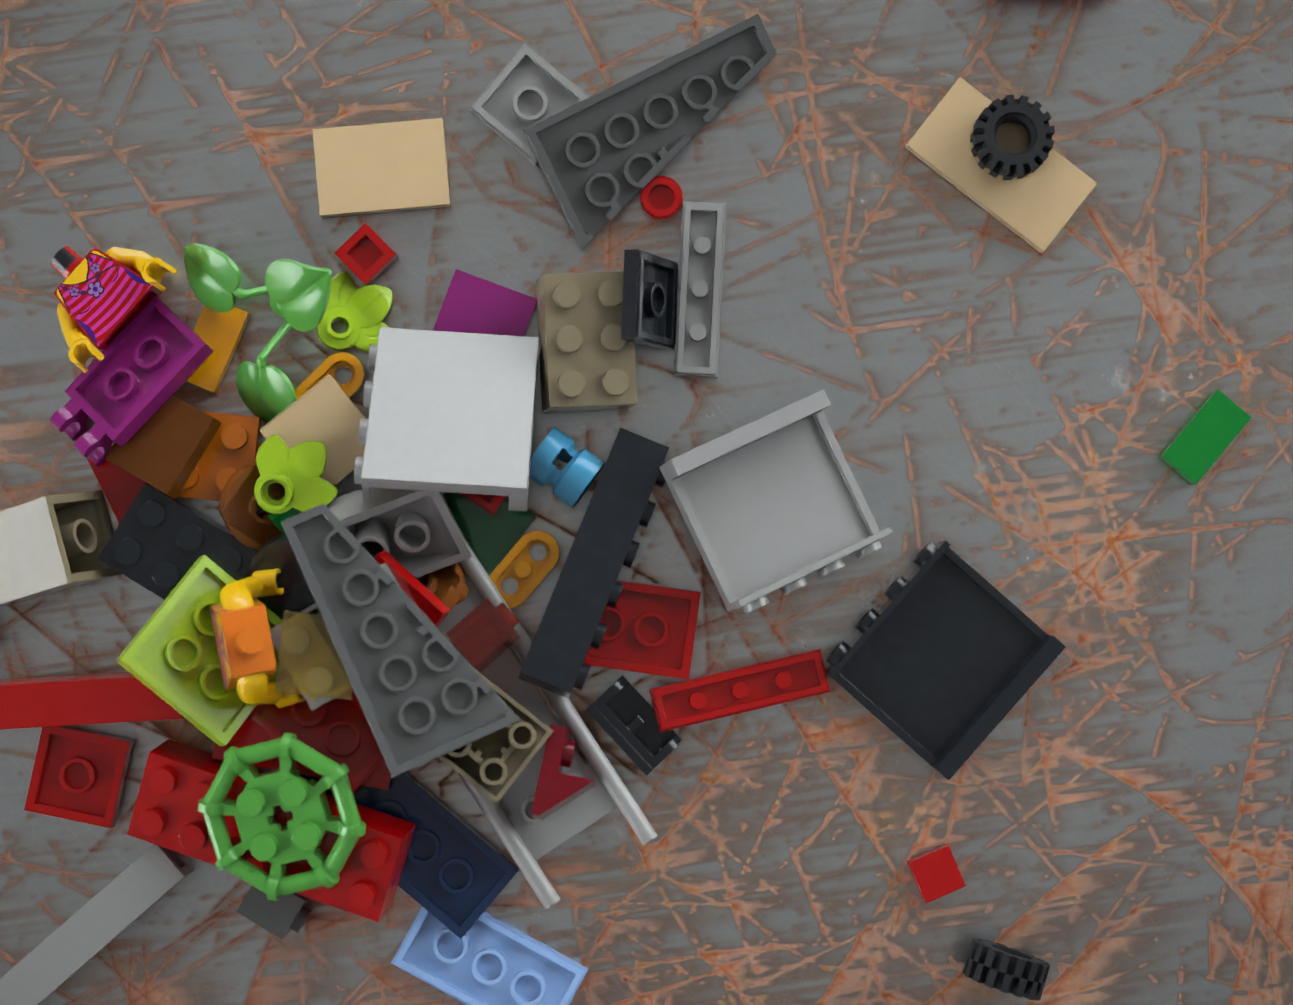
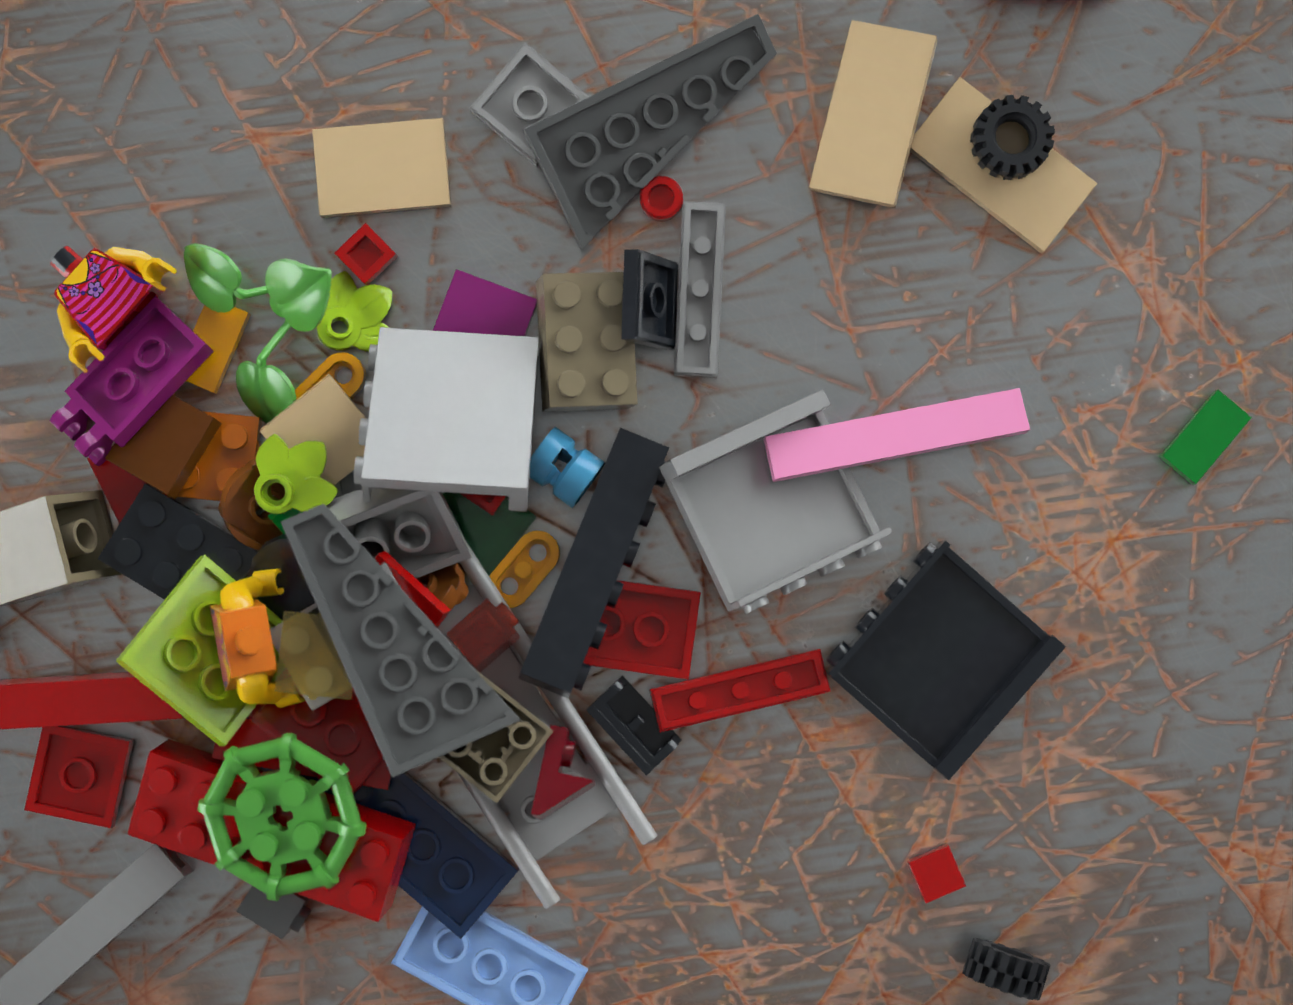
none -> bright pink tile [763,388,1030,482]
none -> tan tile [809,20,938,208]

